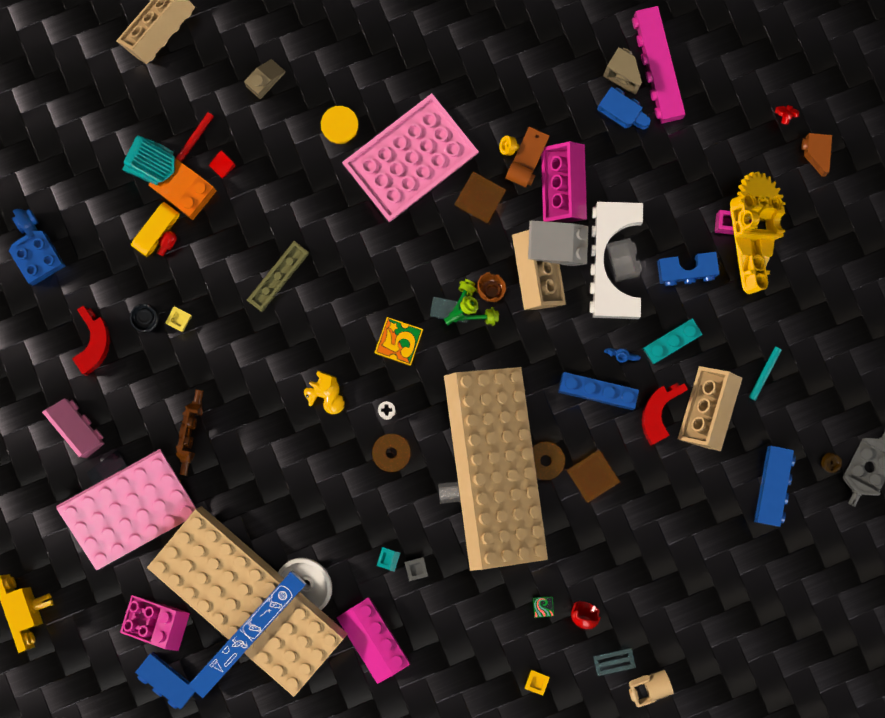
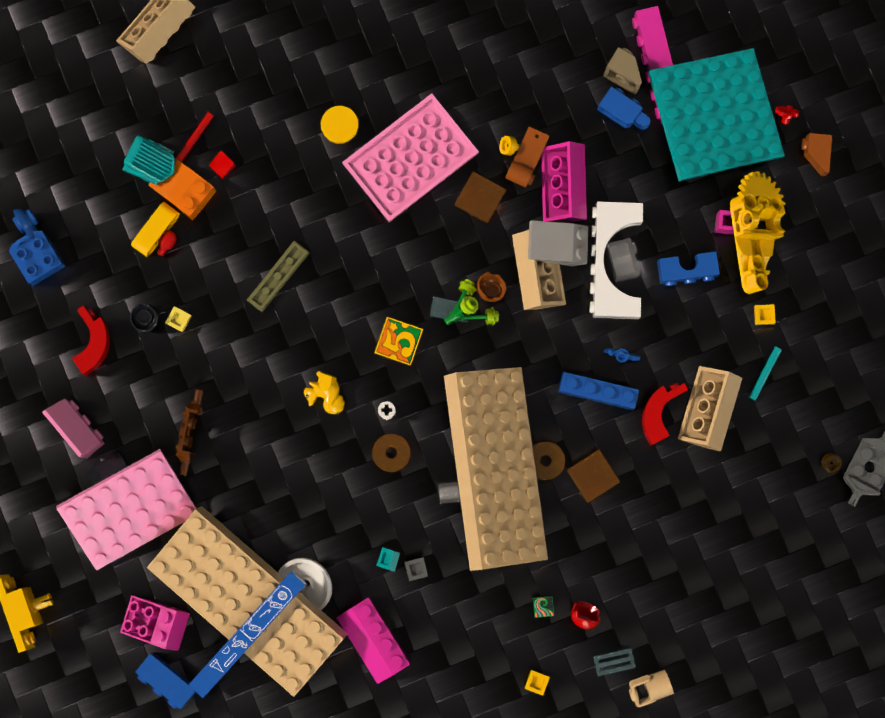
dark tan slope [244,59,285,99] -> none
teal plate [643,318,703,364] -> none
blue brick [754,446,796,527] -> none
none -> teal plate [648,48,785,181]
none -> yellow plate [754,304,776,325]

